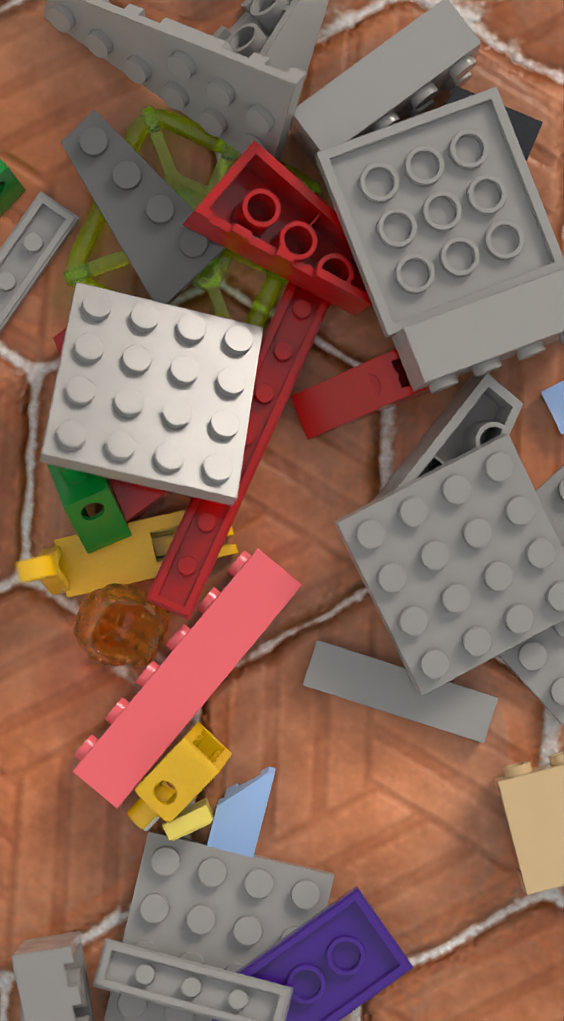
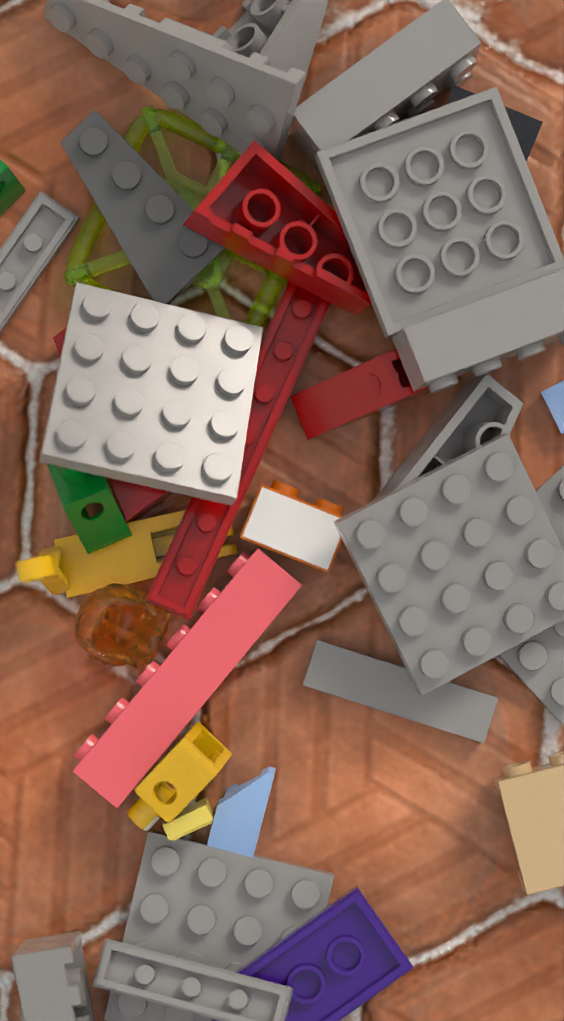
none -> white brick [239,480,344,574]

